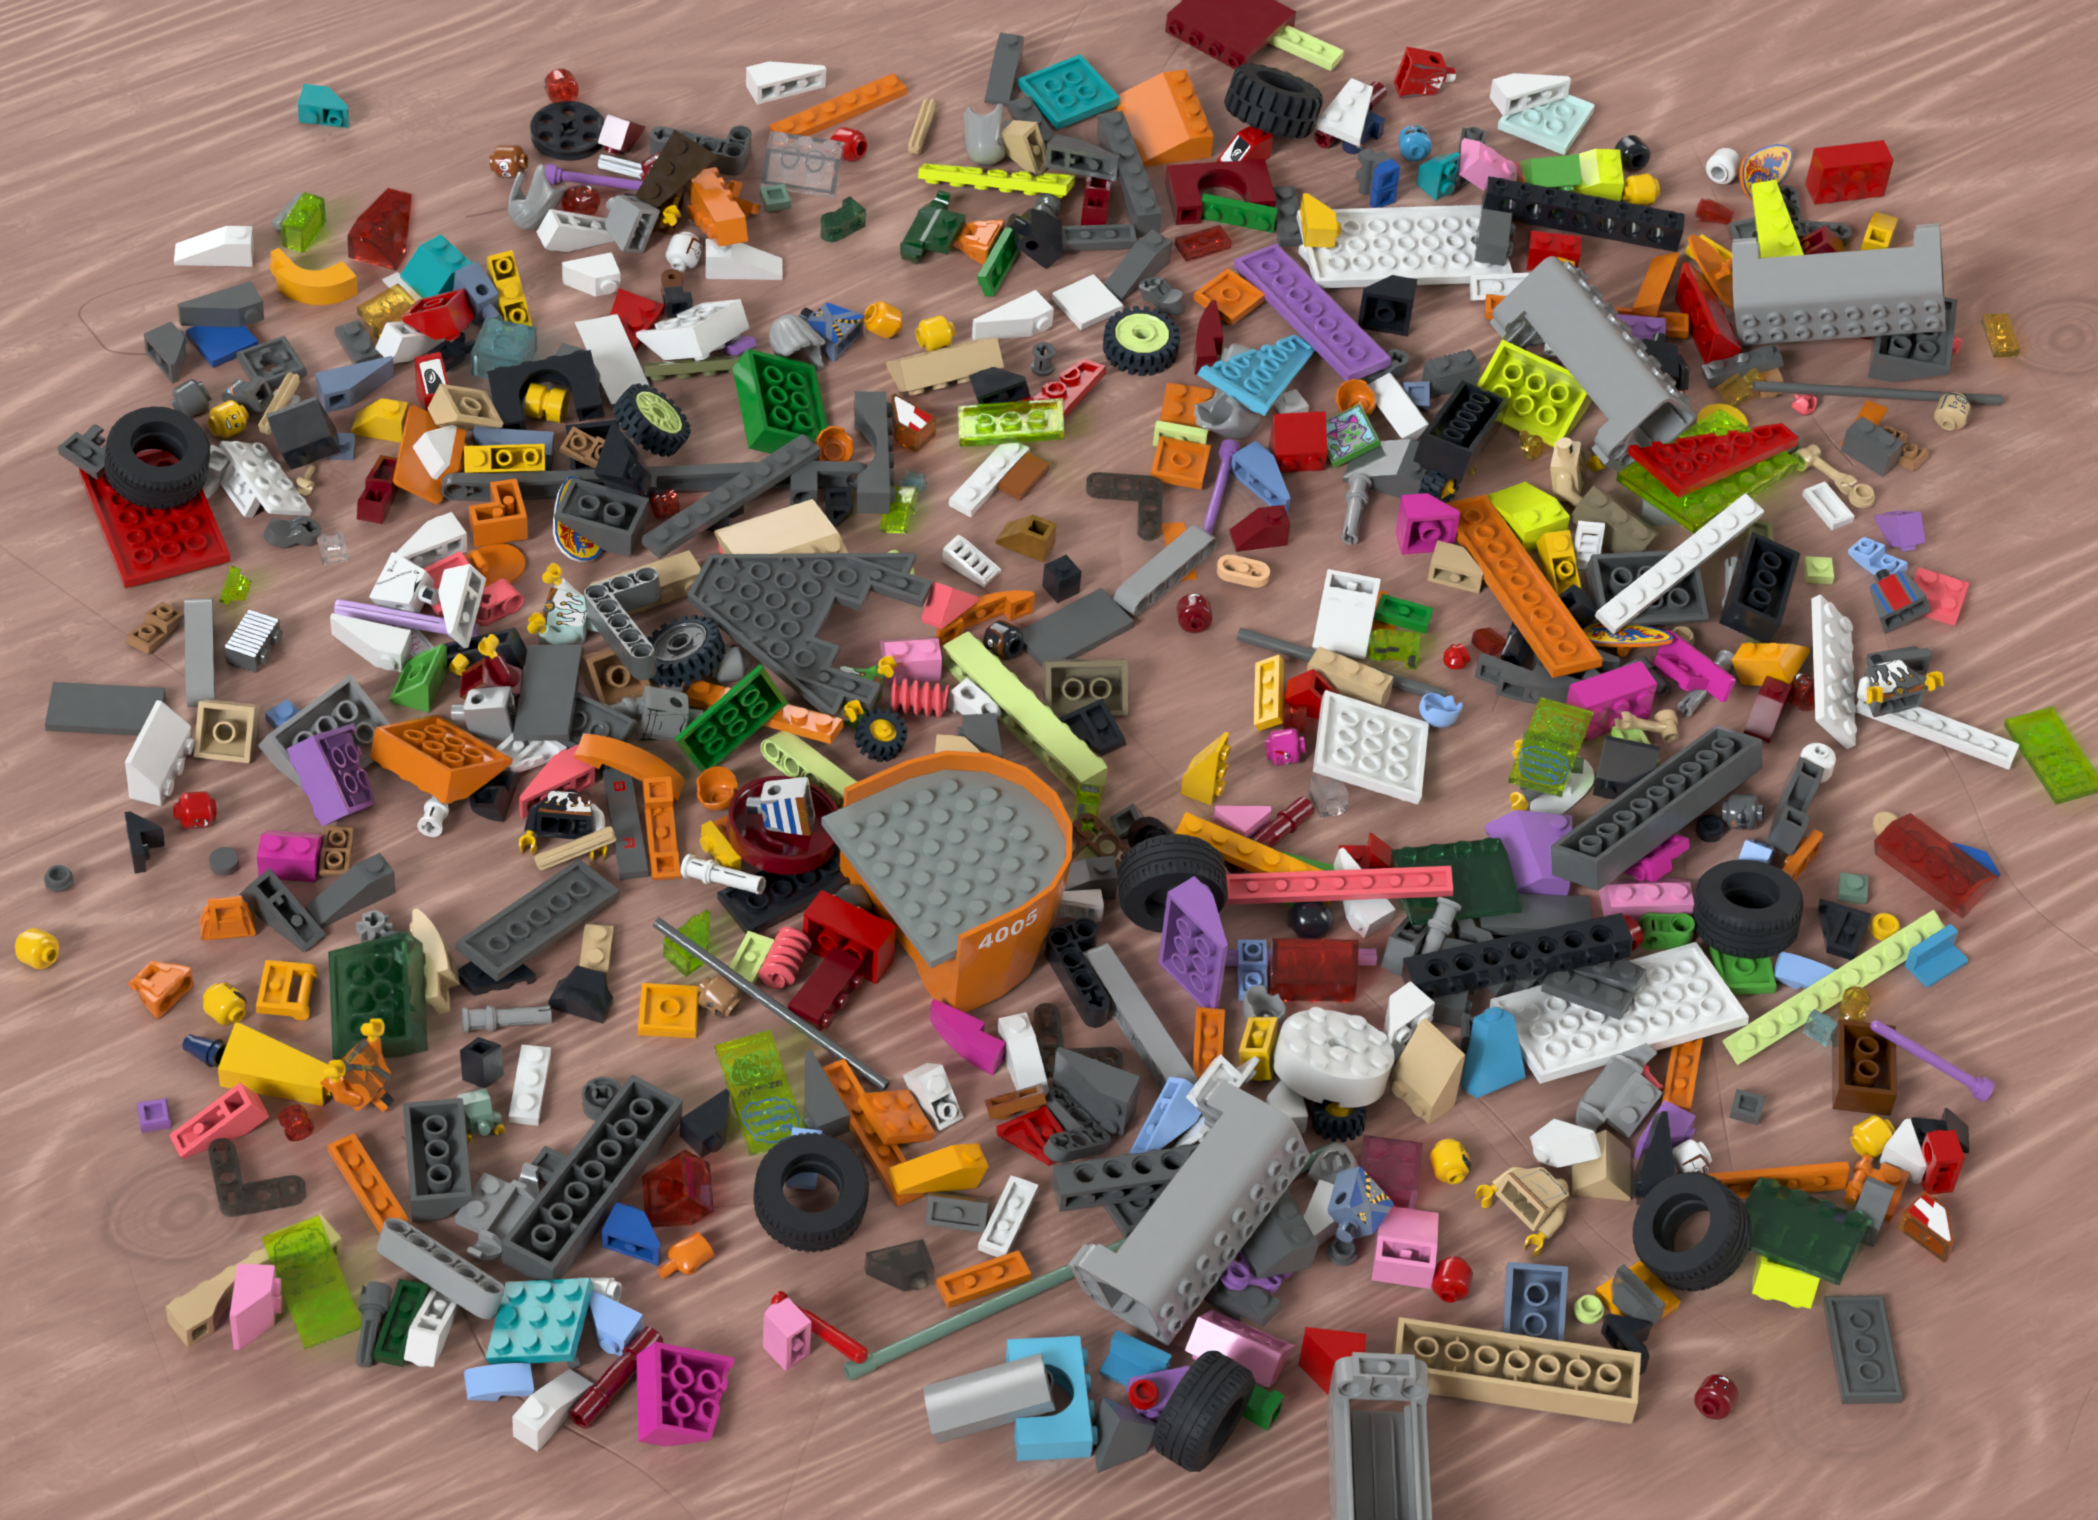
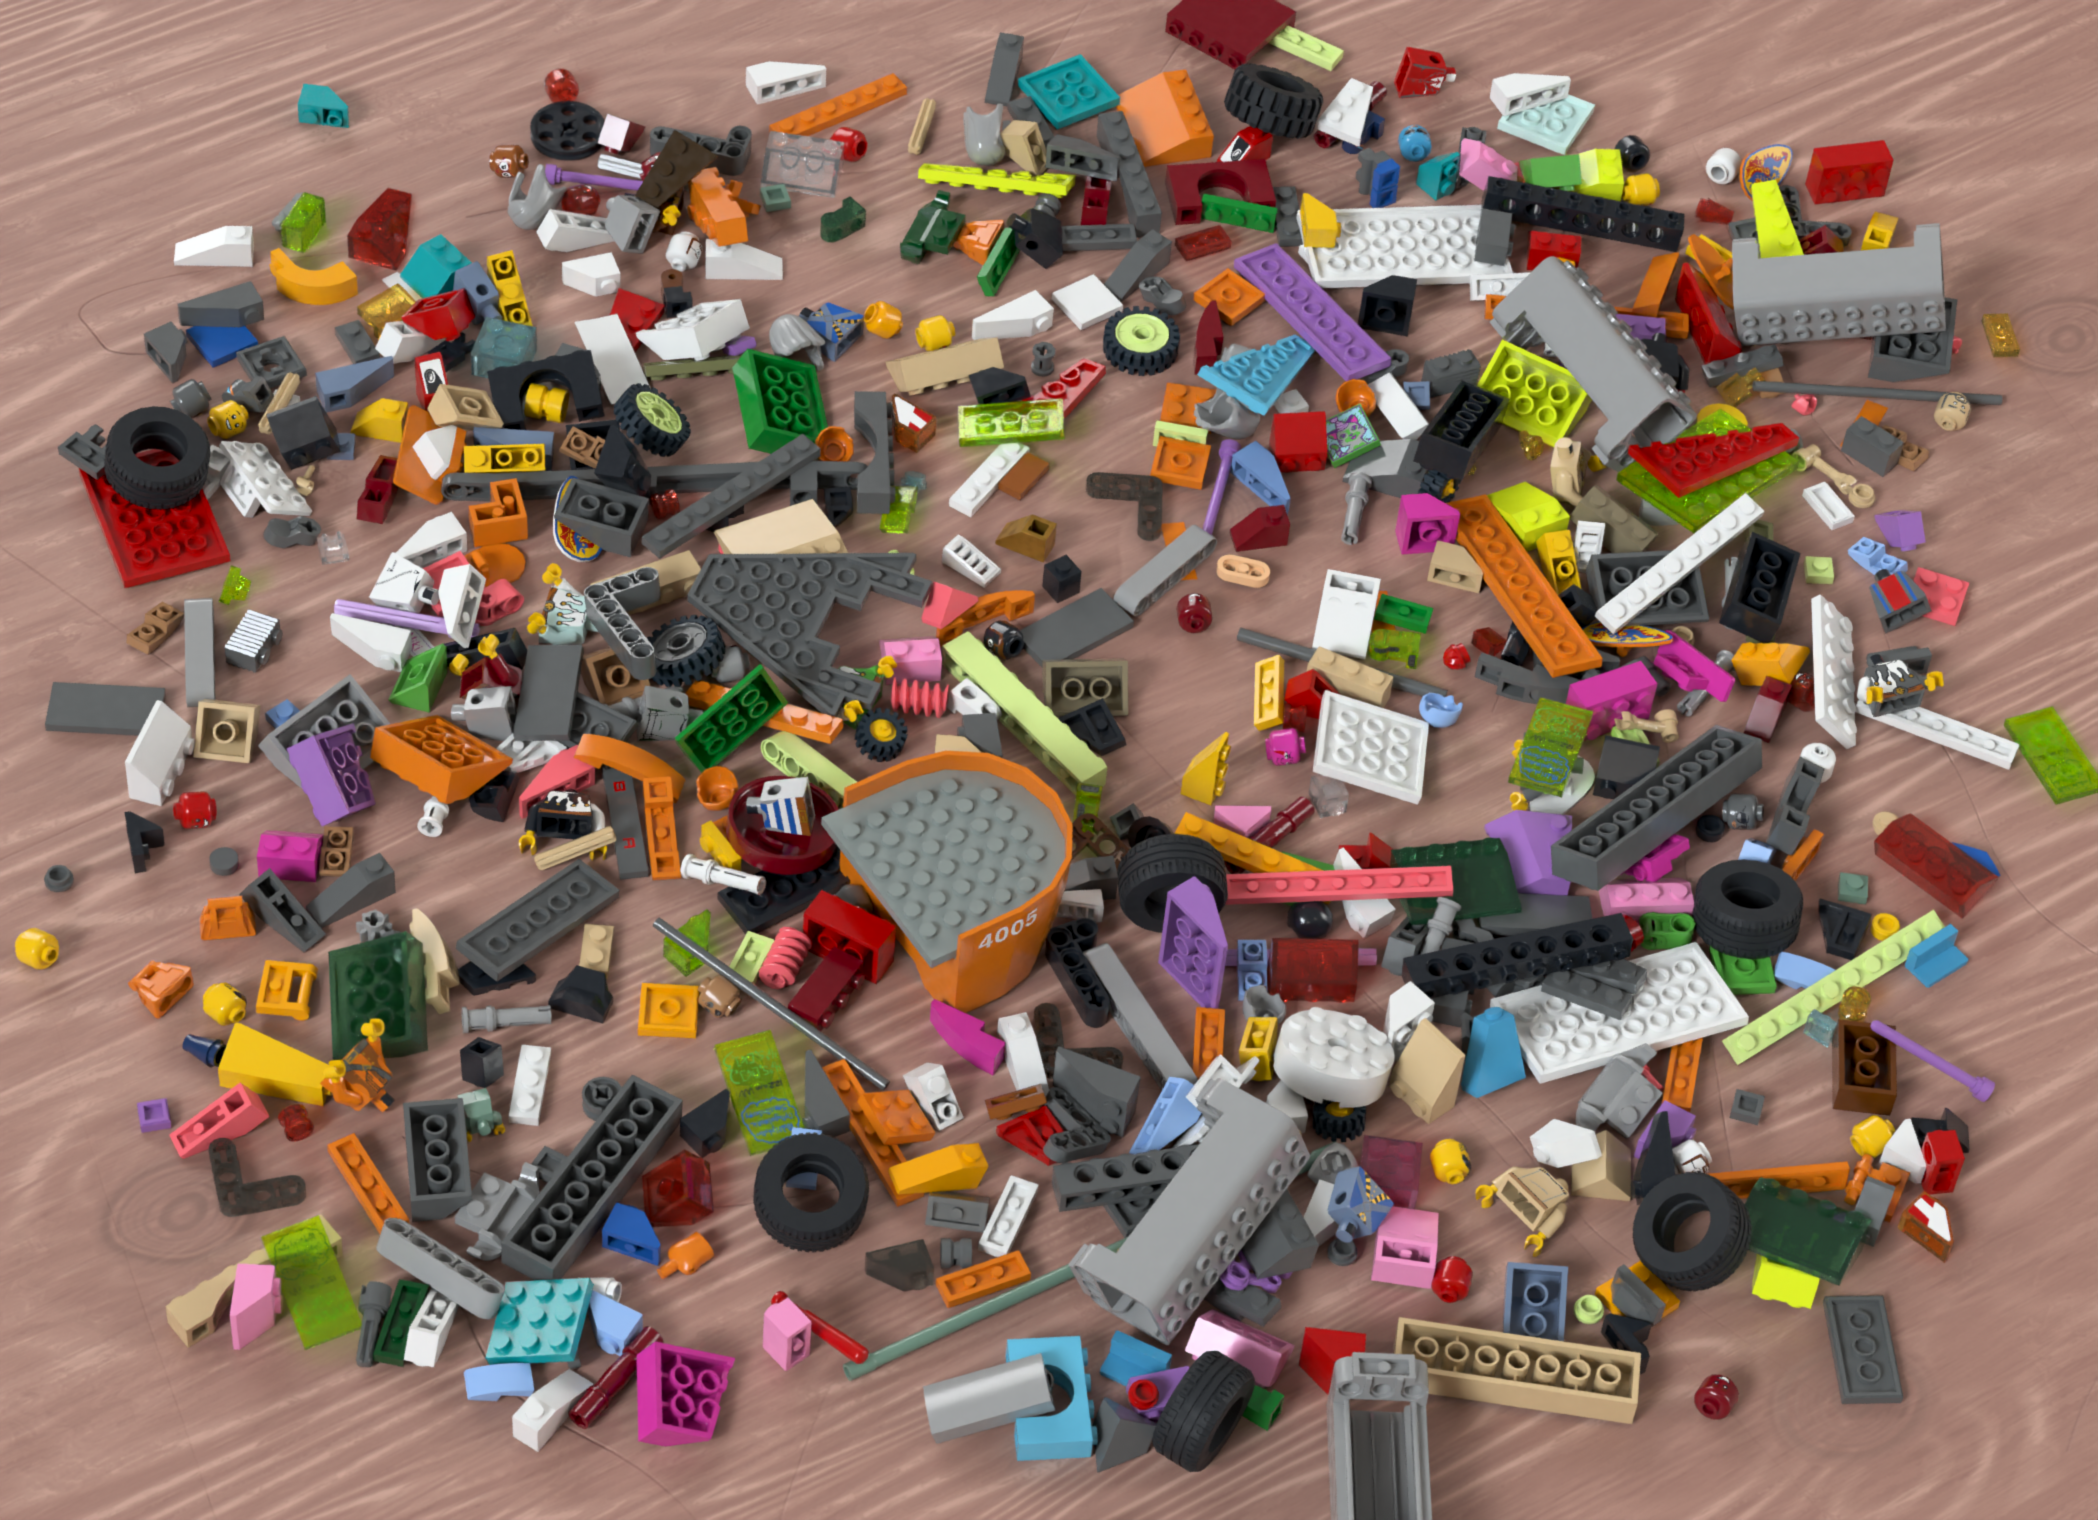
none -> dark grey wheel [940,1238,972,1268]

